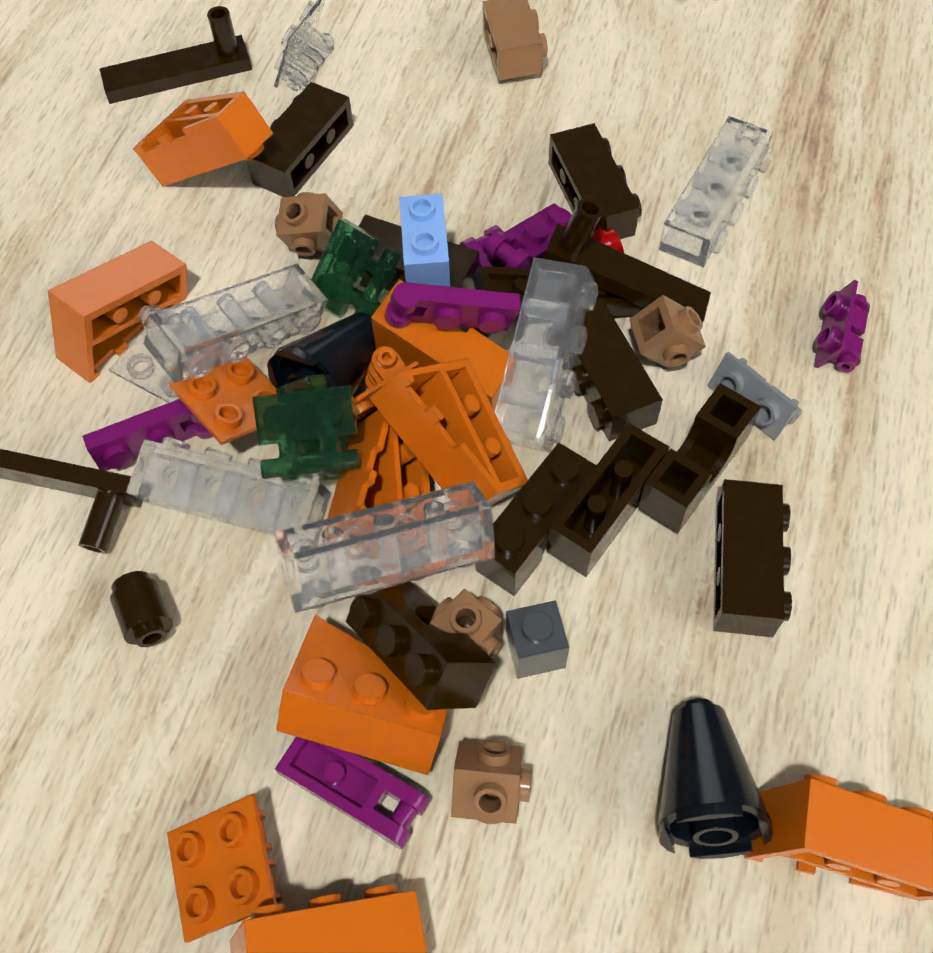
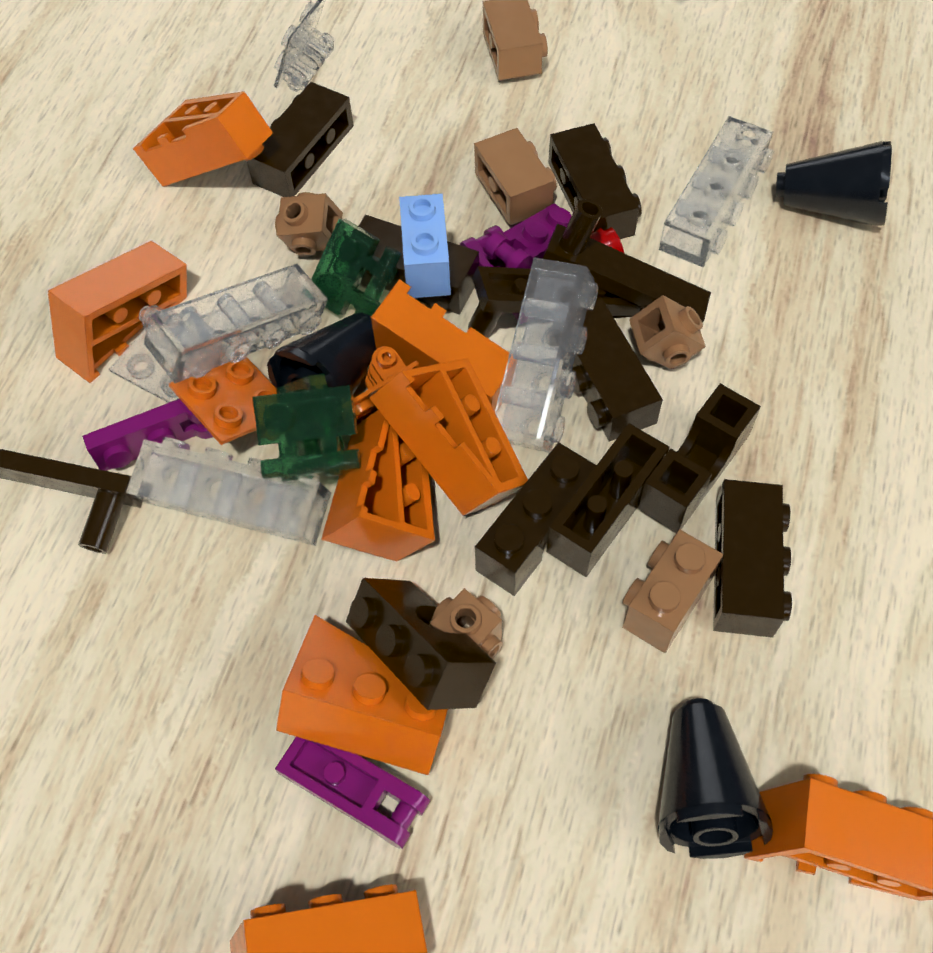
dark brown piece [99,6,252,104] -> none
dark brown brick [110,571,173,647] -> none
orange hinge [167,794,282,943] -> none
clear brick [274,481,495,613] -> none
magenta plate [384,282,520,333] -> none
medium nougat brick [451,740,532,824] -> none
dark grey brick [505,600,569,679] -> none
light grey hinge [707,351,803,441] -> none
magenta hinge [814,280,870,372] -> none
none -> medium nougat brick [474,128,557,225]
none -> medium nougat brick [622,529,724,653]
none -> black cone [776,141,892,226]

